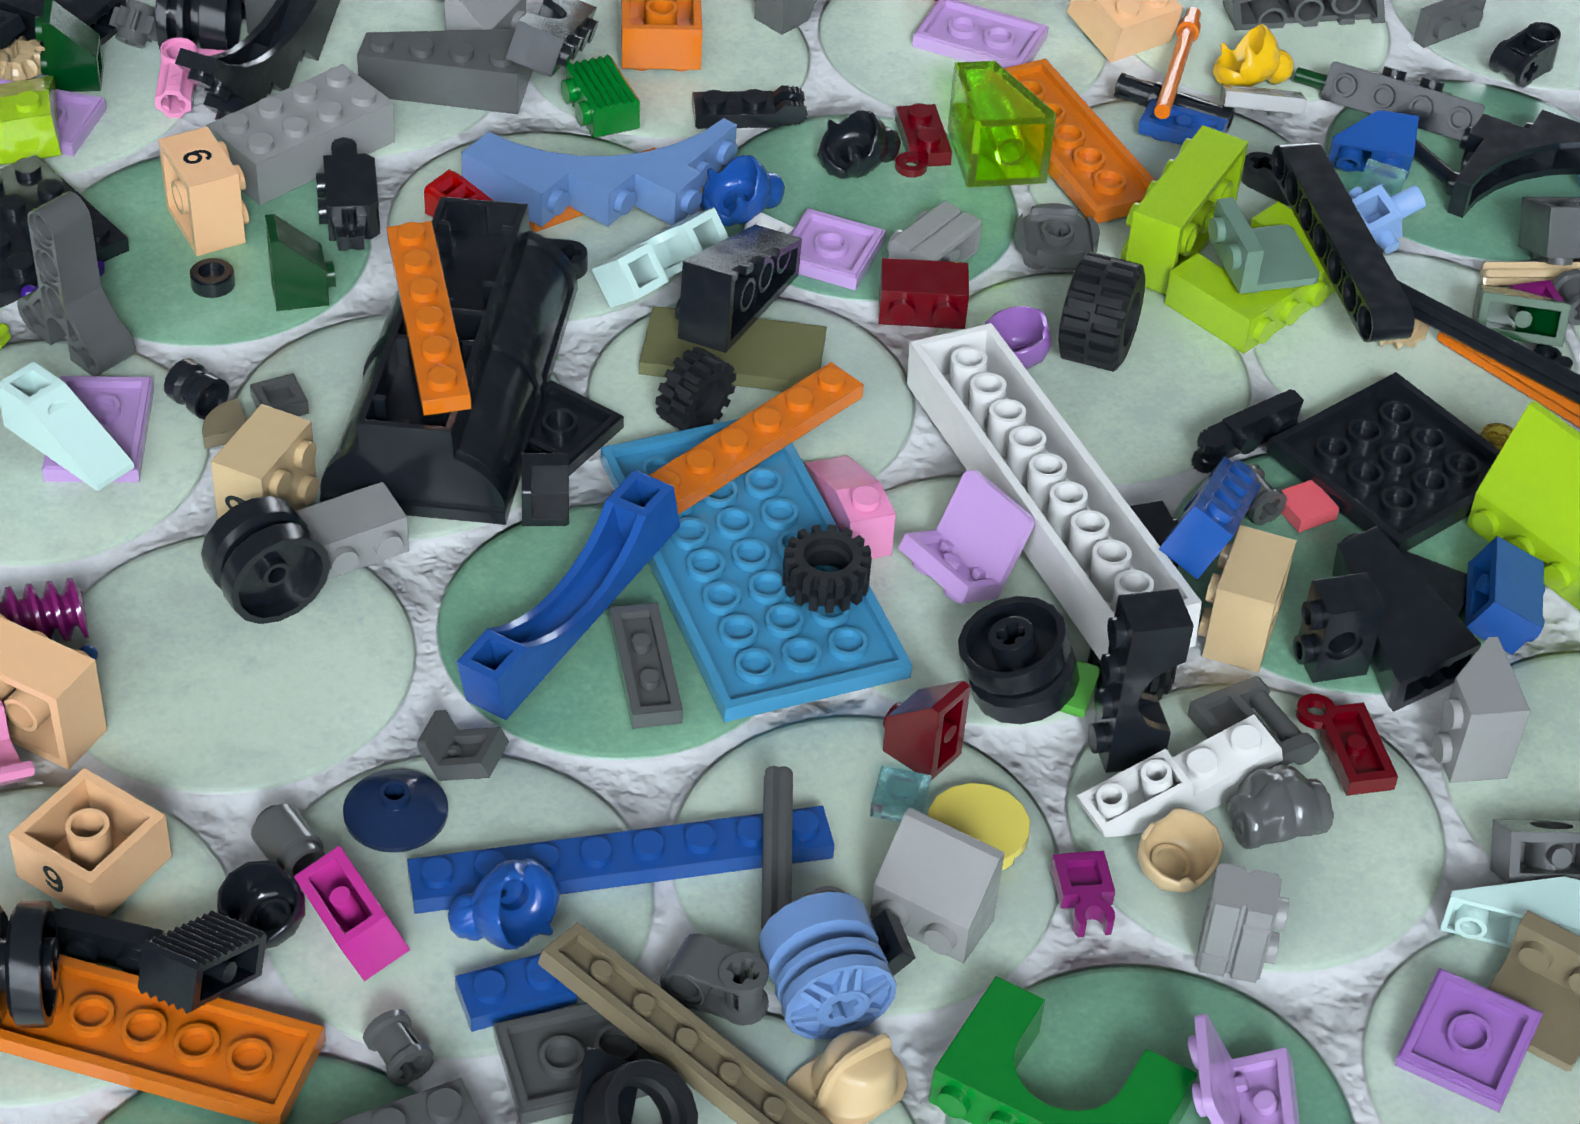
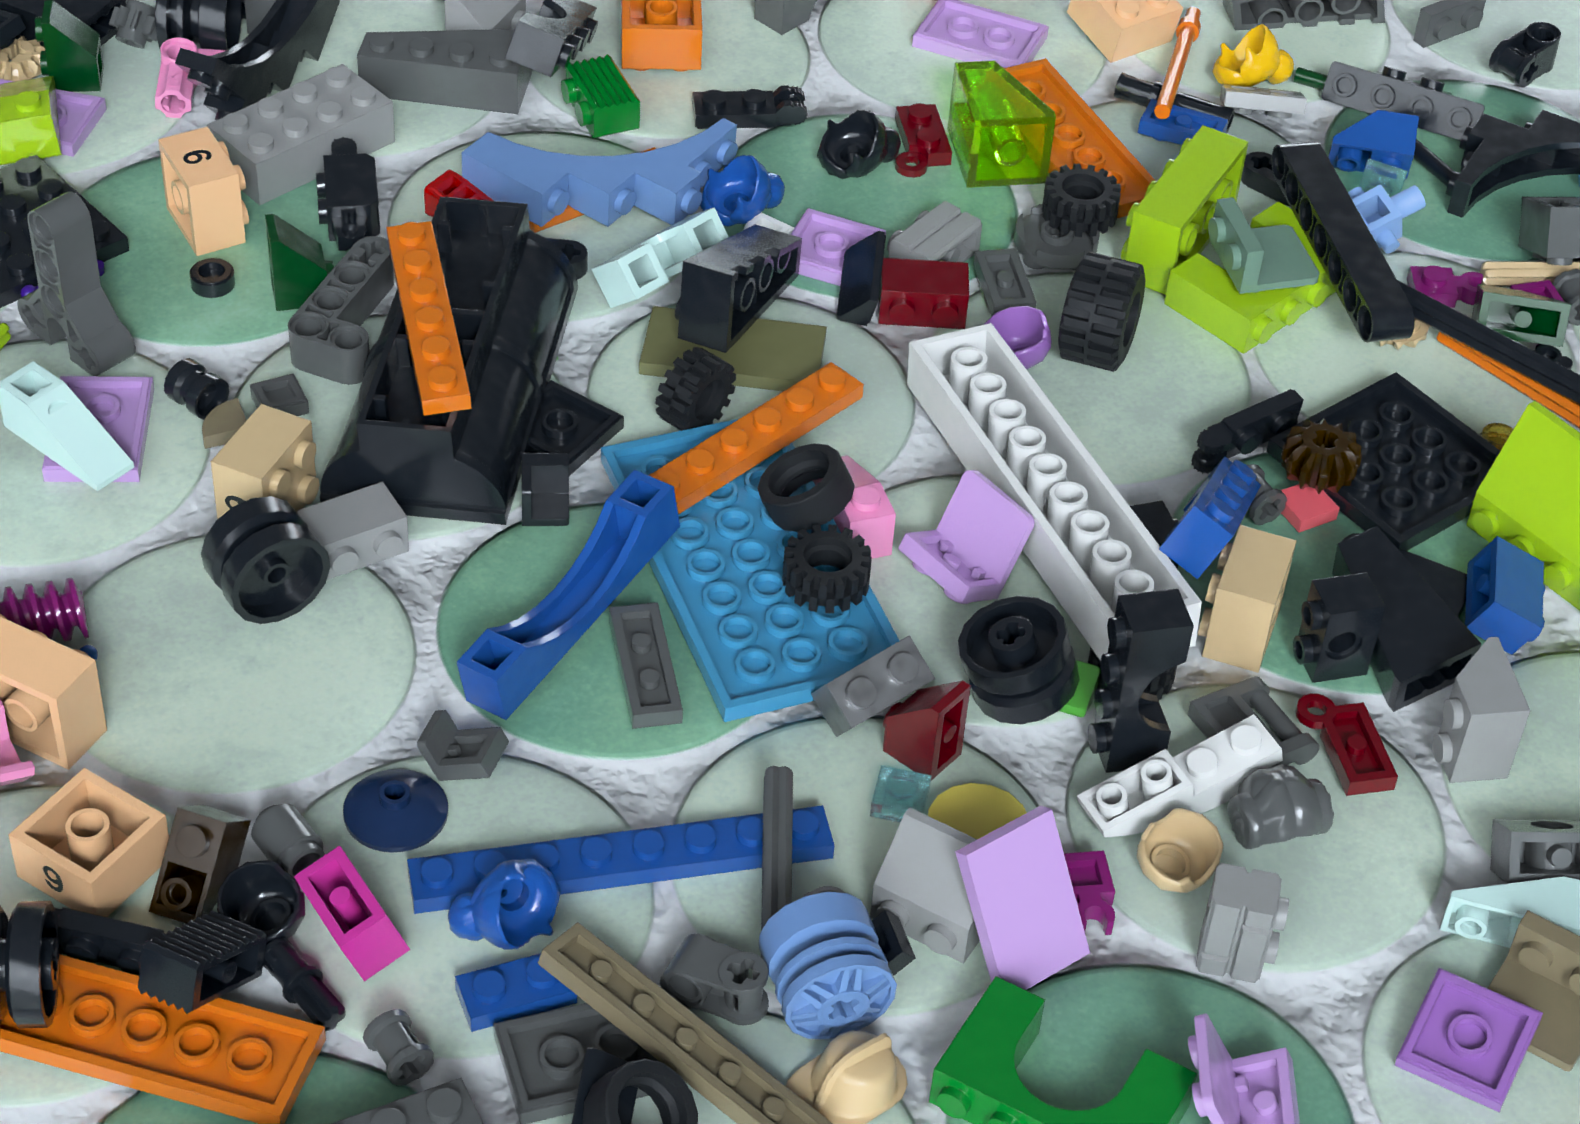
none -> dark brown slope [149,805,251,924]
none -> black axle [263,937,346,1031]
none -> dark grey beam [288,236,395,385]
none -> black tyre [758,443,855,532]
none -> flat silver brick [811,635,935,737]
none -> black slope [836,231,886,326]
none -> lavender tile [955,806,1090,990]
none -> dark grey plate [973,248,1036,316]
none -> black tyre [1042,164,1121,237]
none -> dark brown gear [1281,418,1362,494]
none -> magenta plate [1407,266,1483,308]

